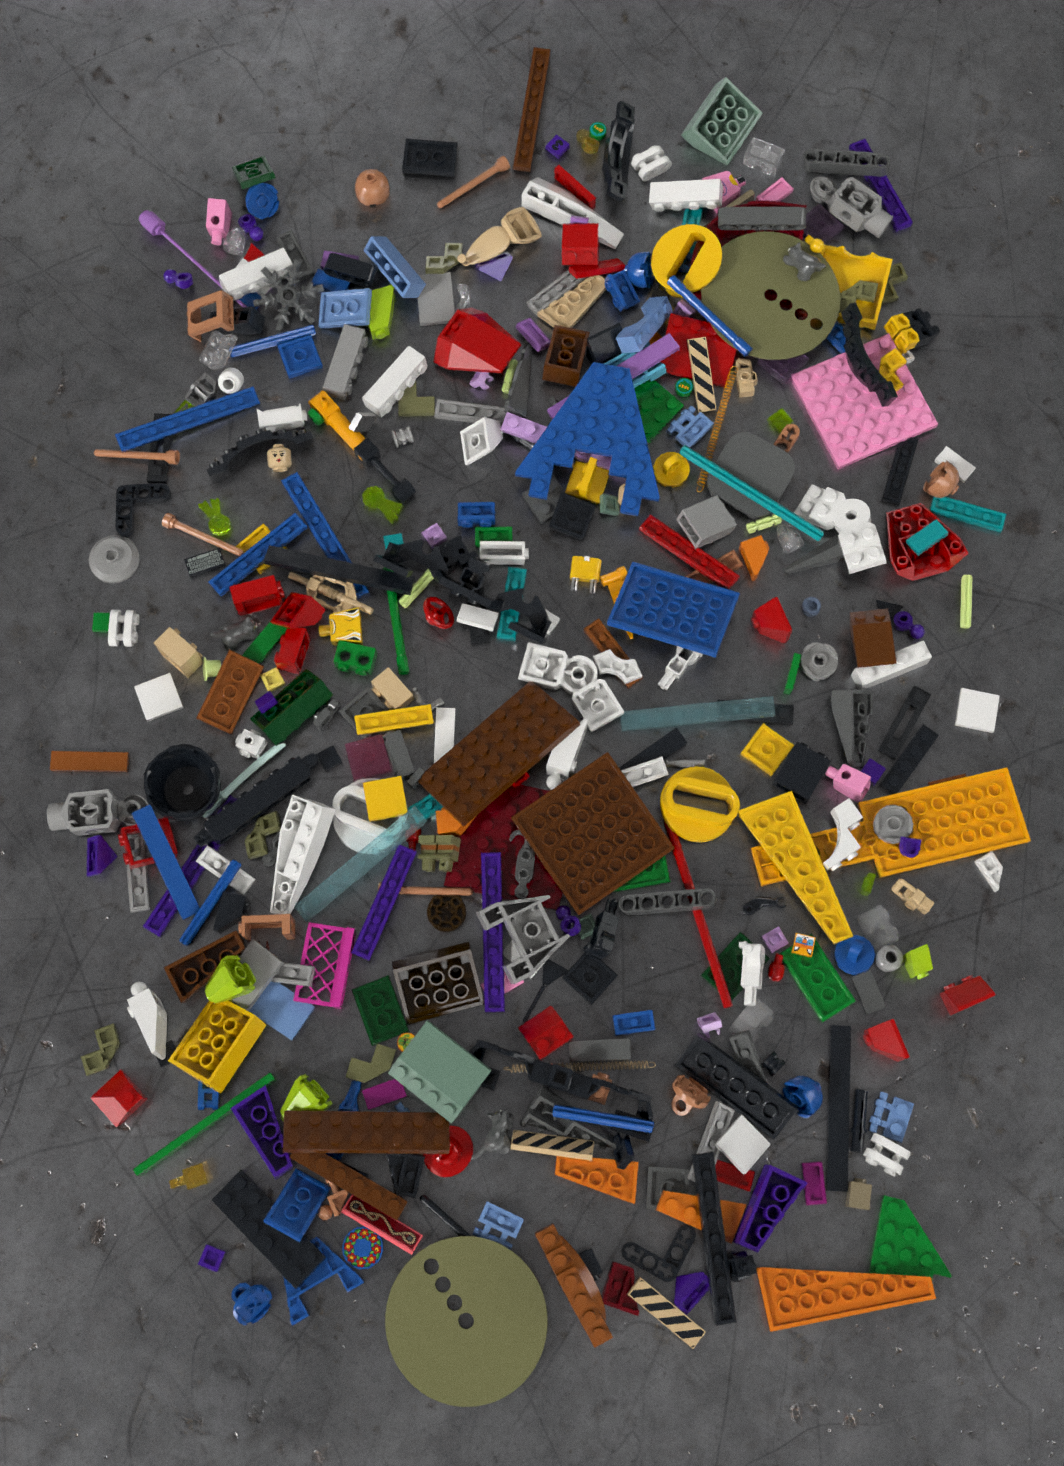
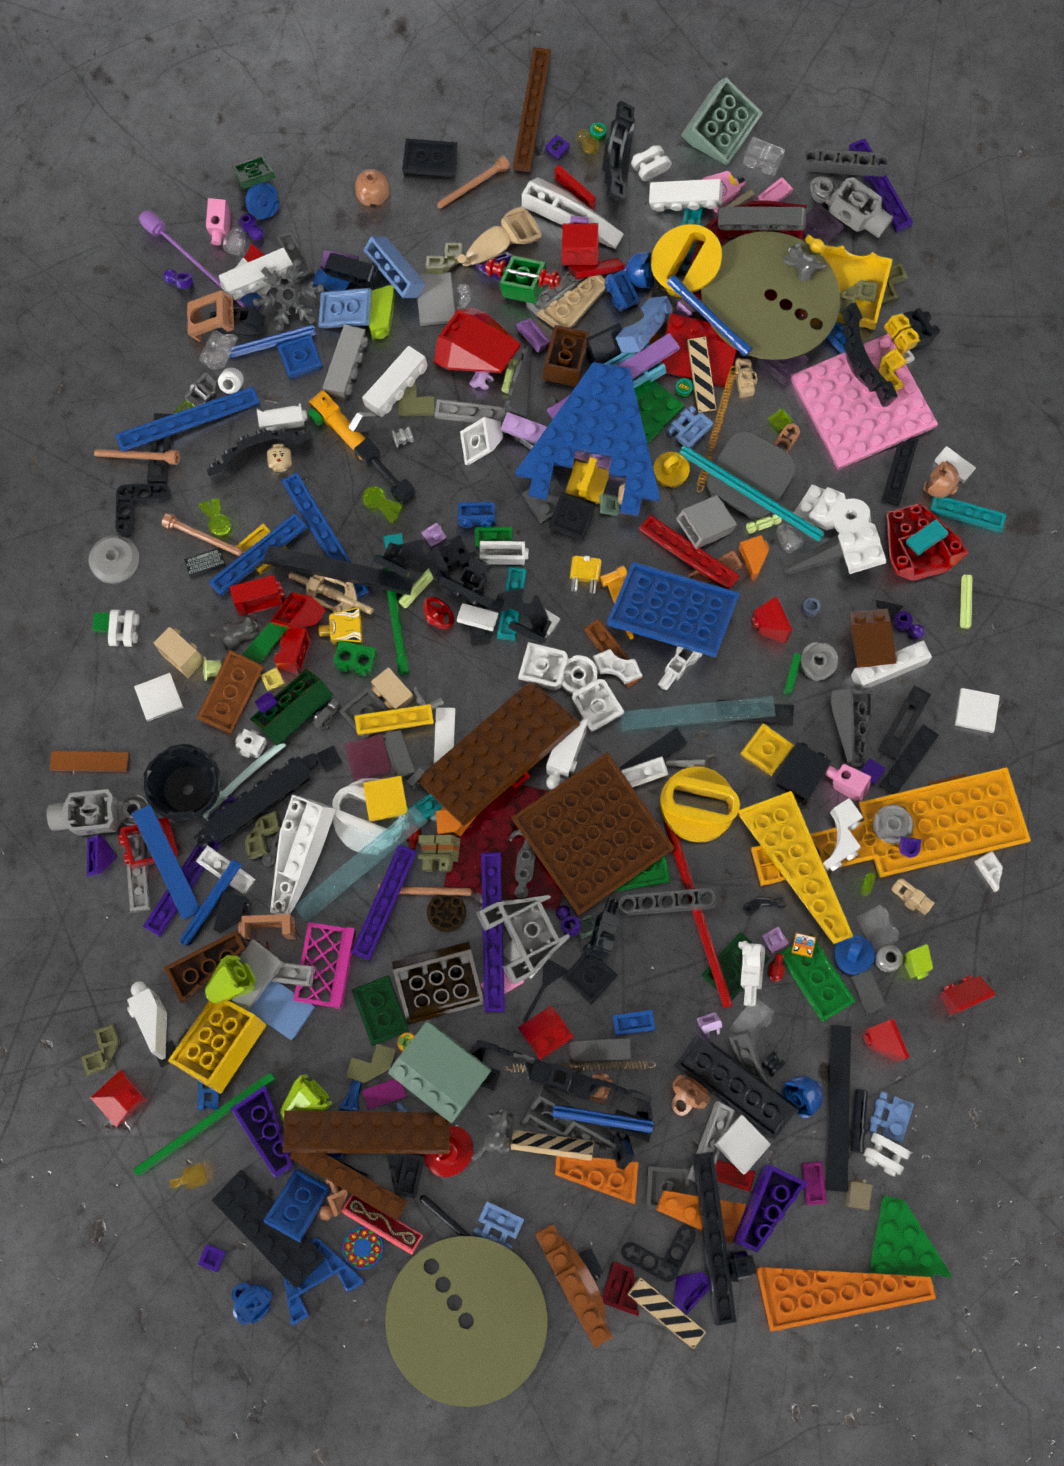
none -> green brick [485,255,561,304]

